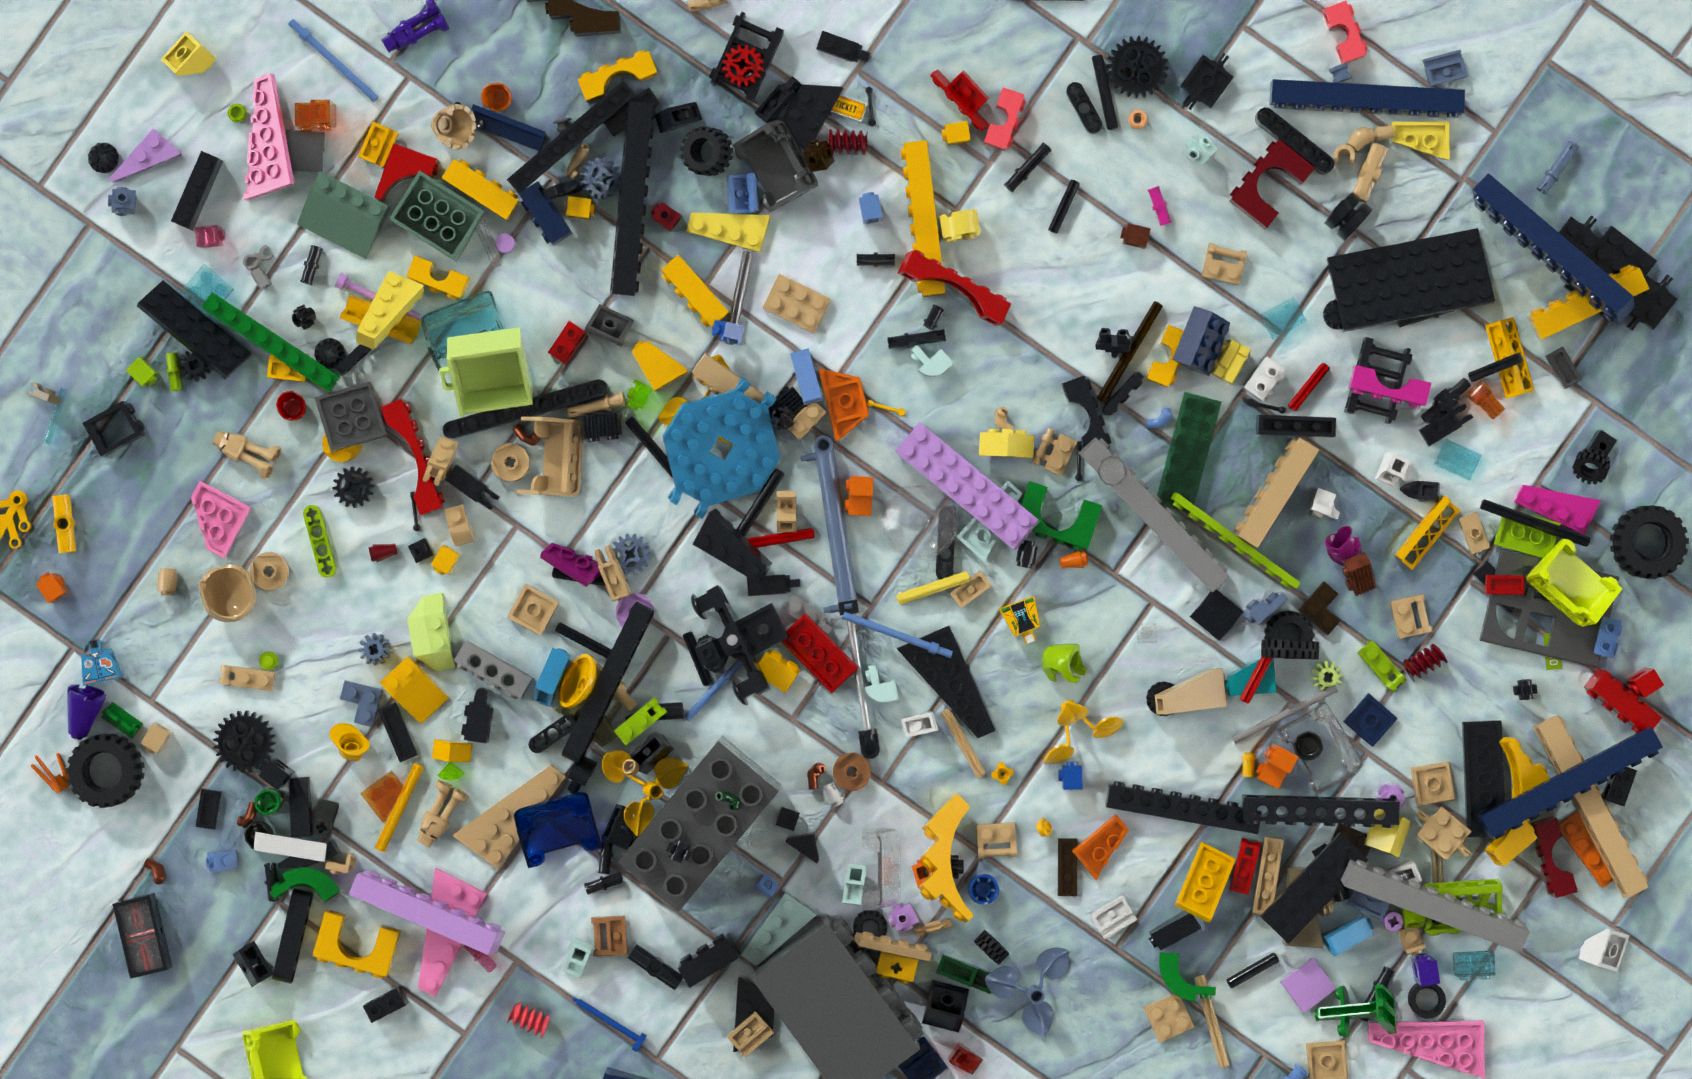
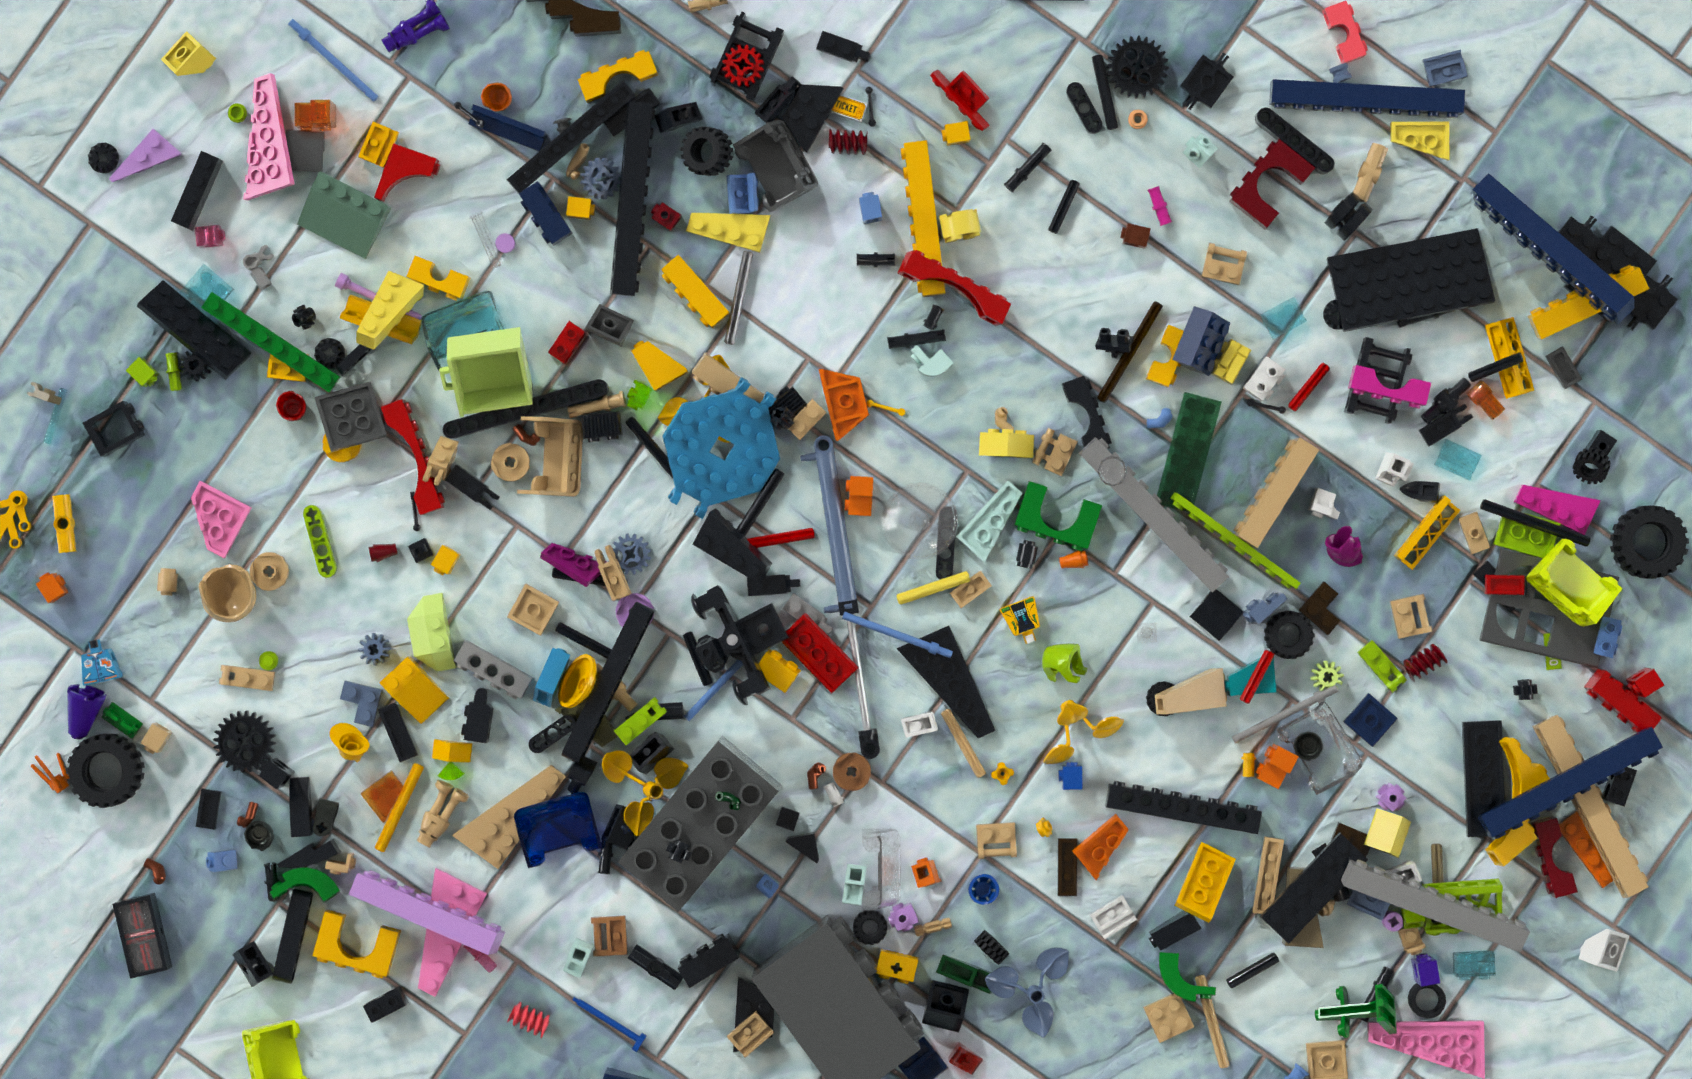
sand blue brick [108,187,136,216] -> none
tan piece [212,431,281,480] -> none
green wheel [254,788,284,815] -> none
white sticker [254,832,327,862] -> none
black pin [300,245,323,285] -> none
black gear [332,466,375,508] -> none
sand green slope [389,170,485,262] -> none
tan hair [431,104,476,150] -> none
yellow brick [442,158,521,221] -> none
tan brick [444,504,476,546] -> none
black beam [543,178,585,200] -> none
black axle [584,872,623,895] -> none
tan hinge [622,759,639,775] -> none
brick [712,320,744,345] -> none
light aqua wing [741,892,817,966] -> none
tan plate [763,274,831,334] -> none
tan brick [777,490,797,532] -> none
medium blue tile [790,348,823,405] -> none
dark brown brick [803,140,835,172] -> none
tan plate [854,931,932,961] -> none
light aqua brick [865,664,899,702] -> none
lavender brick [895,422,1040,550] -> none
yellow arch [918,793,974,923] -> none
black gear [950,855,964,879] -> none
coral arch [983,87,1026,151] -> none
black hinge [1075,441,1083,481] -> none
black hinge [1102,372,1144,416] -> none
red plate [1229,838,1261,895] -> none
black brick [1242,794,1400,828] -> none
black brick [1256,415,1336,438] -> none
black tyre [1261,640,1319,660] -> none
lavender slope [1280,958,1336,1013] -> none
dark azure slope [1321,915,1374,957] -> none
tan piece [1334,125,1394,165] -> none
copper brick [1342,552,1377,596] -> none
tan tile [1410,762,1456,806] -> none
tan plate [1416,806,1472,861] -> none
sand blue pin [1536,141,1579,195] -> none

